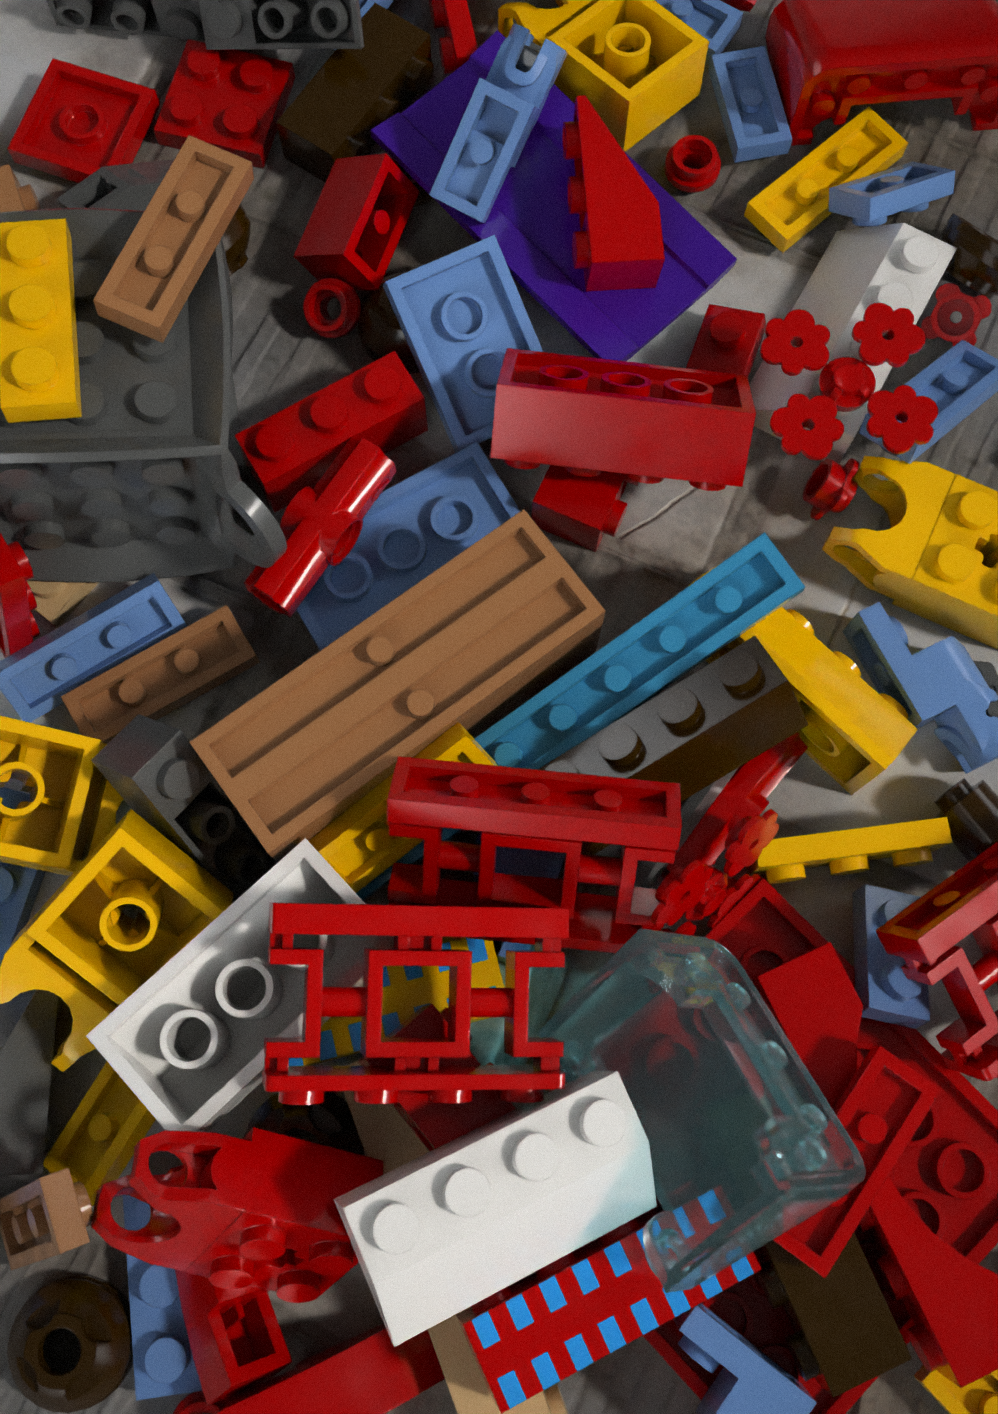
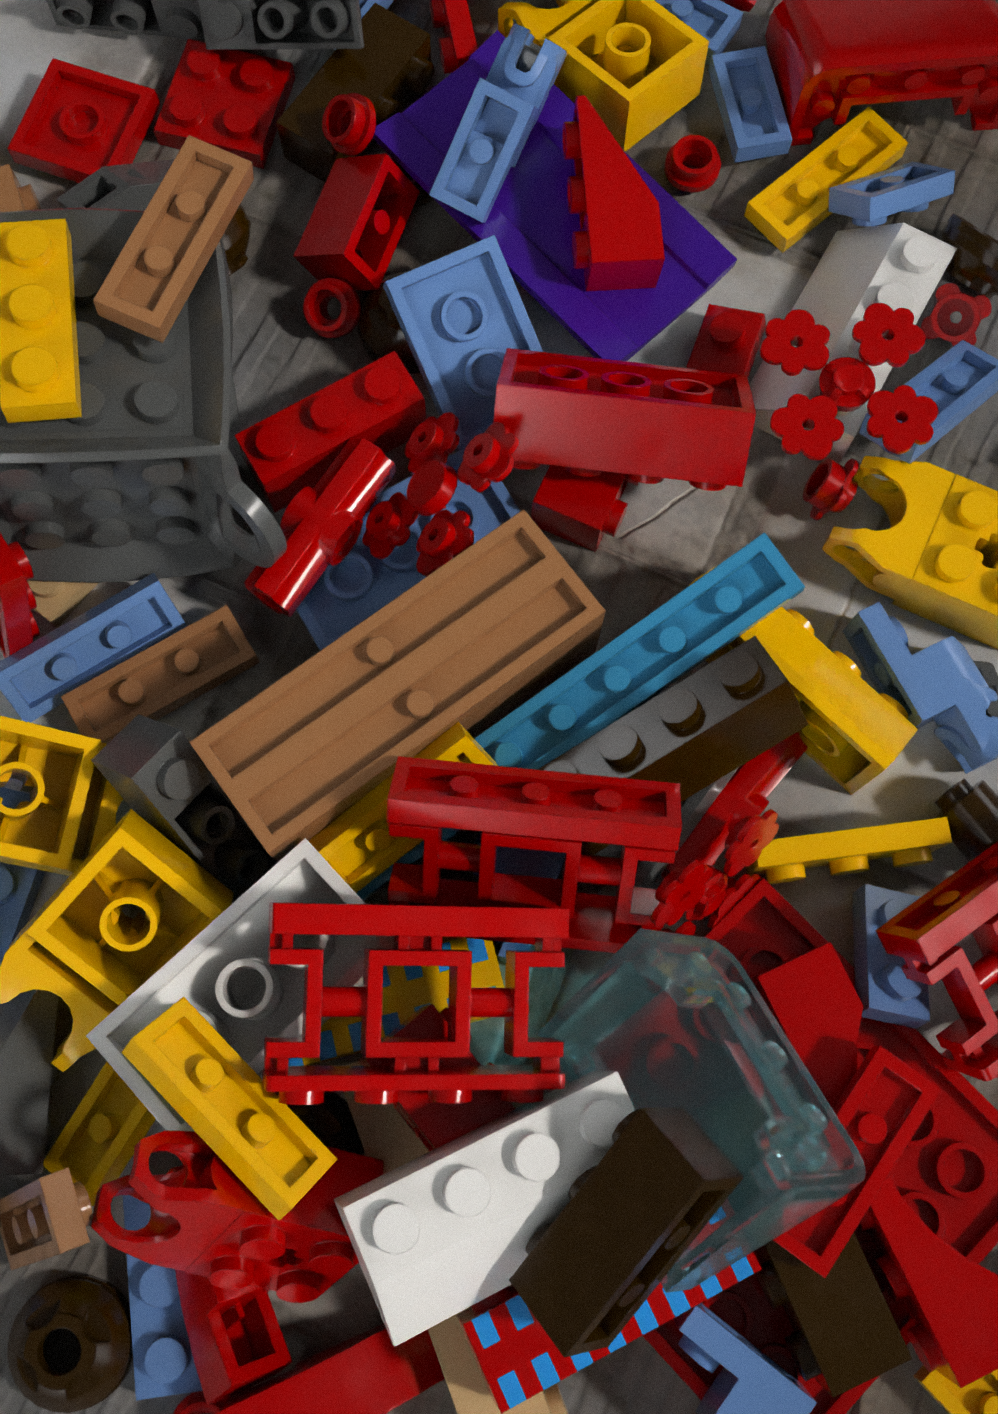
none -> yellow plate [121,997,338,1221]
none -> red plate [322,93,376,156]
none -> red plant [362,412,519,577]
none -> dark brown brick [509,1107,744,1358]

